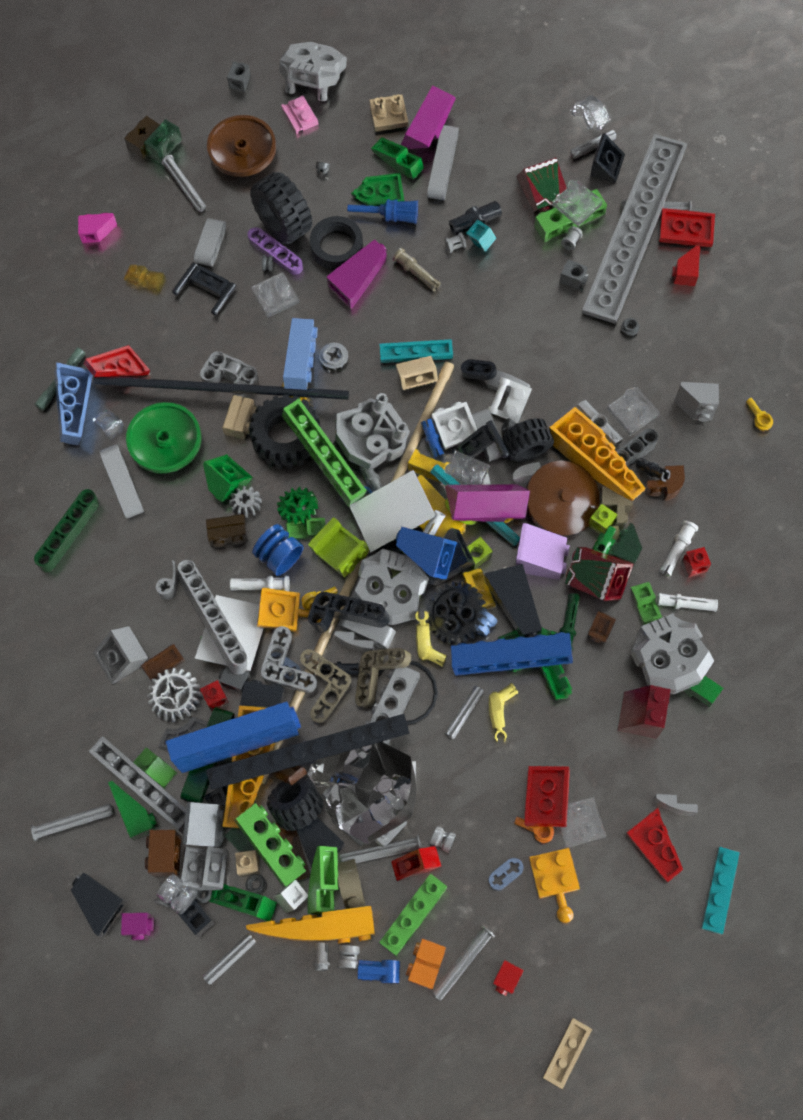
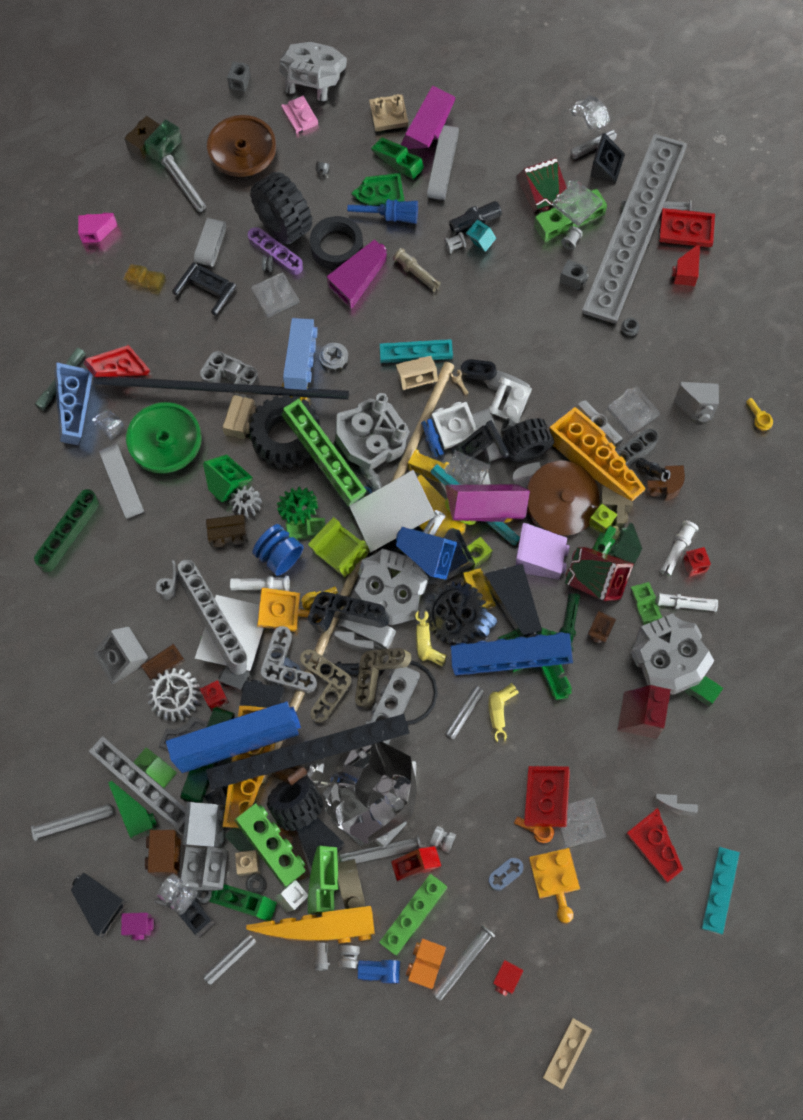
none -> tan hand [451,370,469,395]

